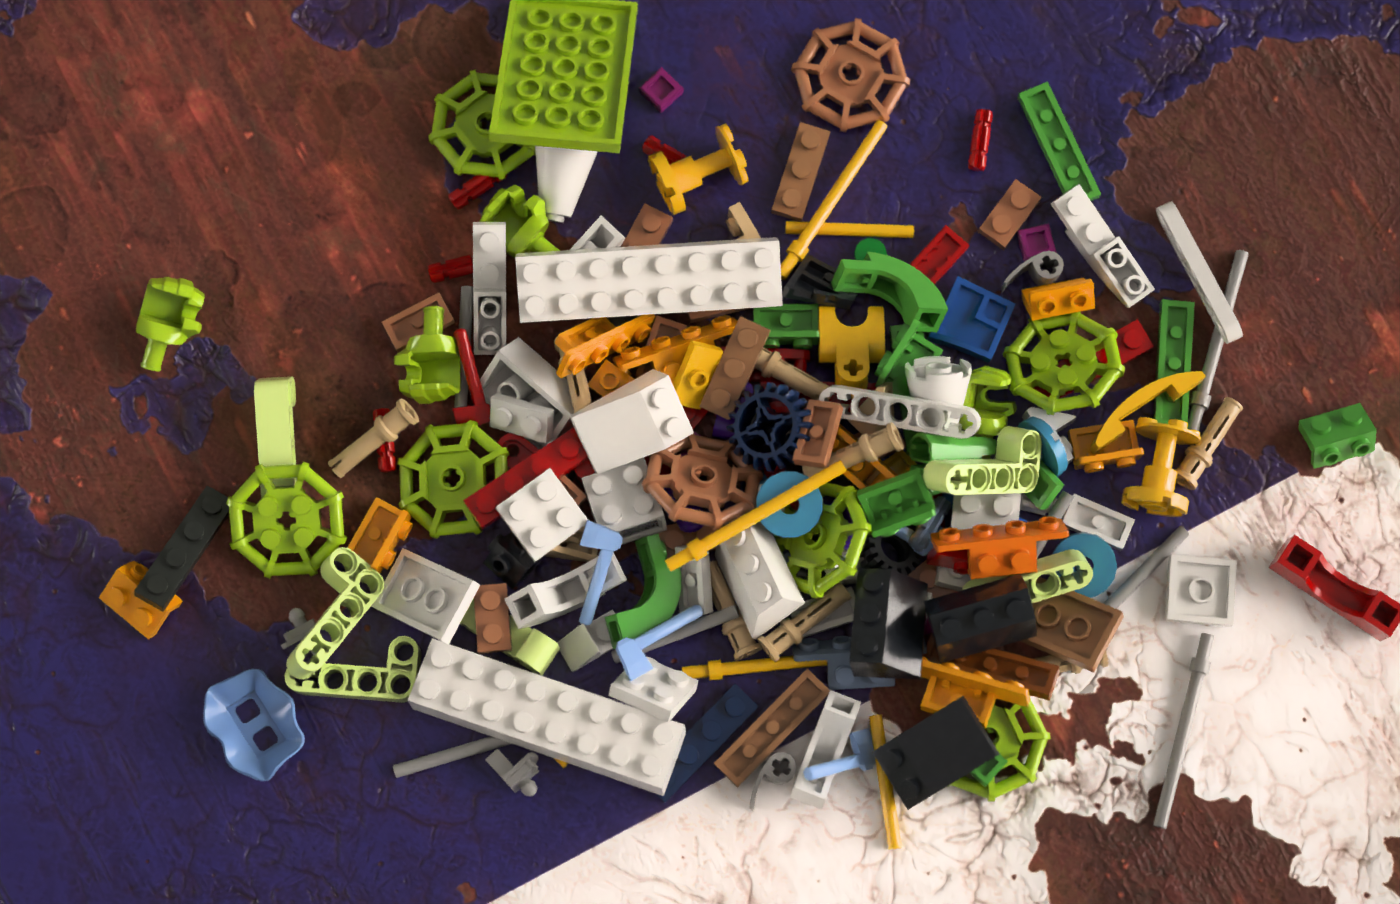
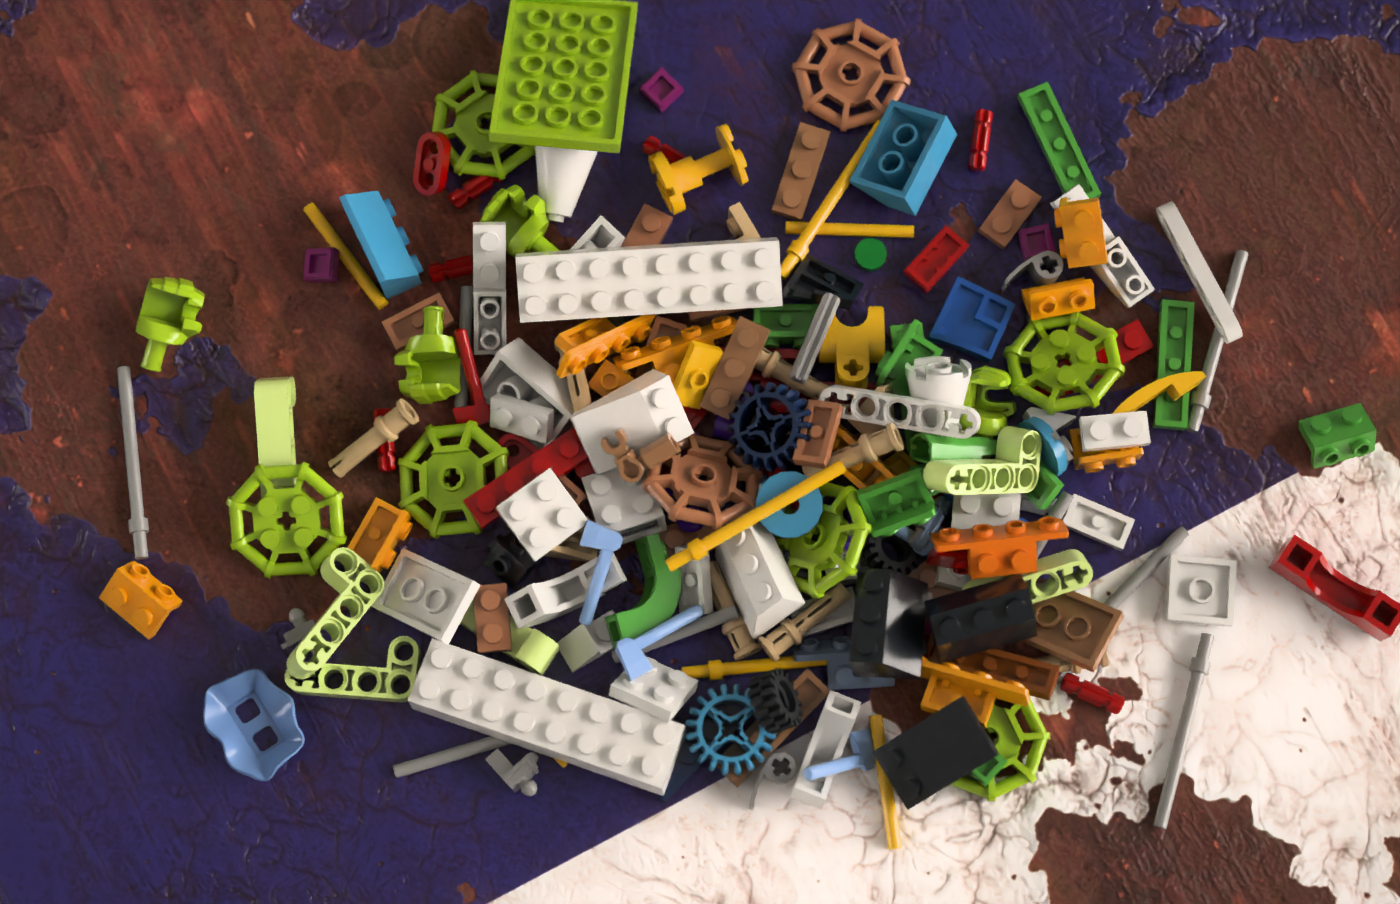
pearl dark grey plate [134,486,229,612] -> none
bright green arch [831,252,948,332] -> none
dark azure tile [1052,532,1117,598] -> none
yellow piece [1121,417,1201,517] -> none
tan pin [1173,397,1243,490] -> none
none -> light grey bar [117,366,149,560]
none -> yellow bar [303,202,389,310]
none -> magenta tile [303,247,340,283]
none -> dark azure slope [339,191,423,300]
none -> red plate [413,131,451,196]
none -> medium nougat bar [601,428,680,483]
none -> dark azure gear [685,684,776,775]
none -> black tyre [748,668,803,734]
none -> light grey axle [789,293,840,384]
none -> dark azure slope [850,99,957,216]
none -> light orange bracket [1054,197,1108,268]
none -> red axle [1060,673,1125,714]
none -> white plate [1079,411,1151,452]

